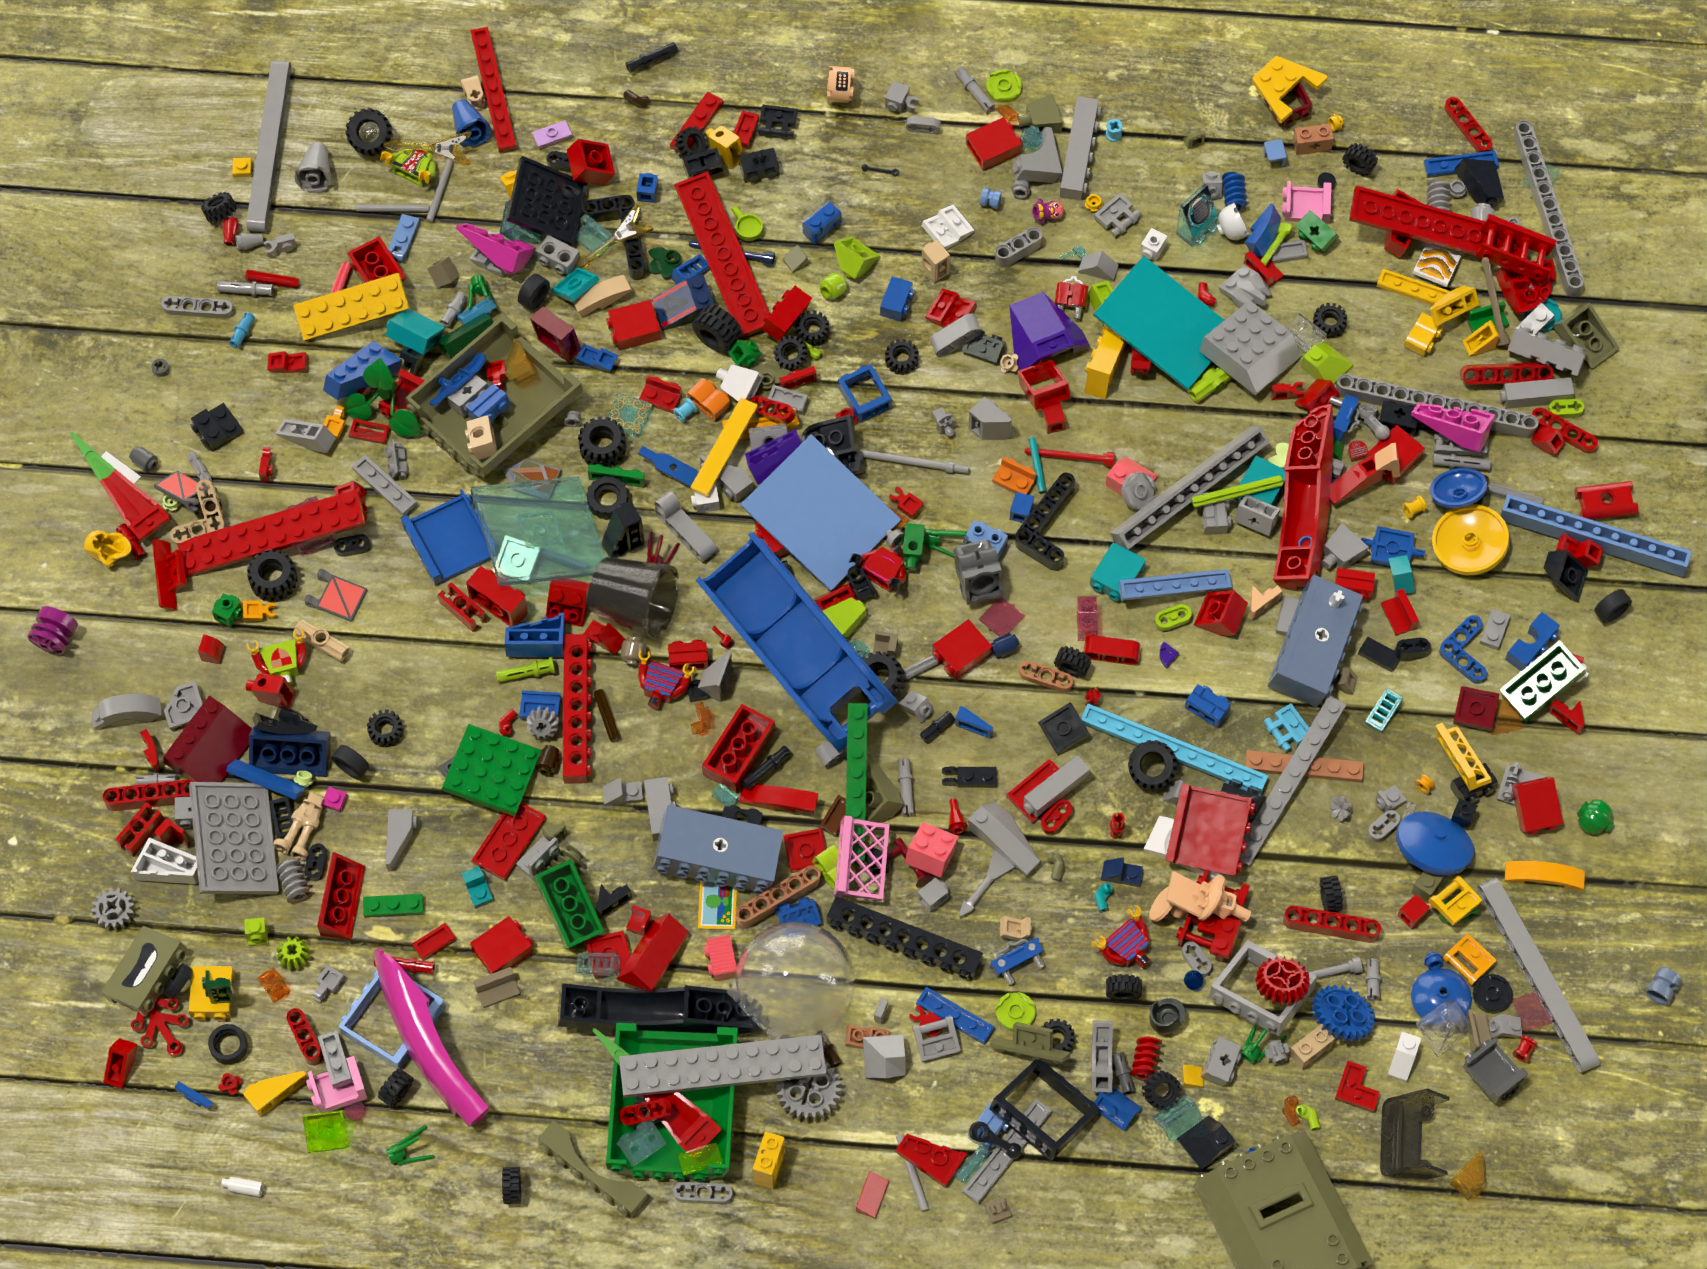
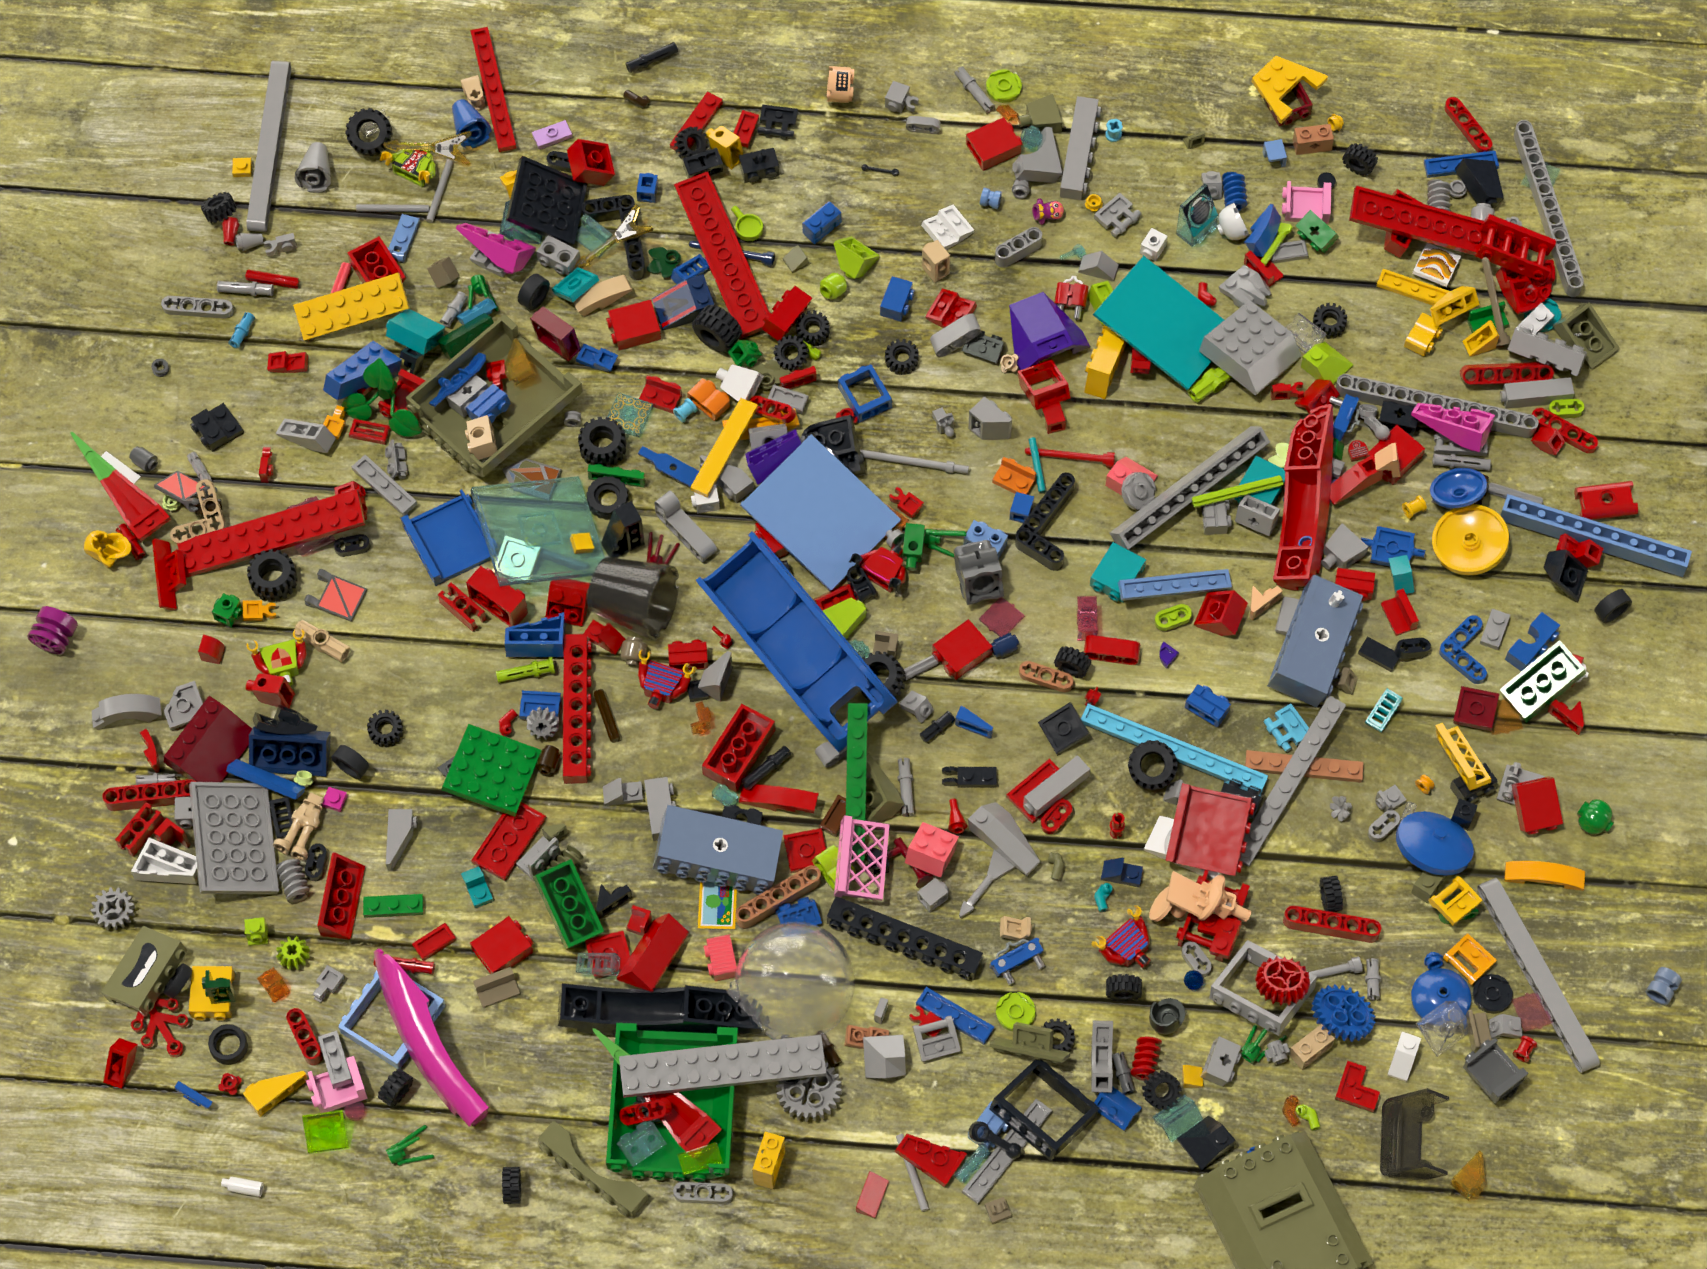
red panel [1397,894,1431,929] -> none
none -> yellow tile [570,533,594,554]

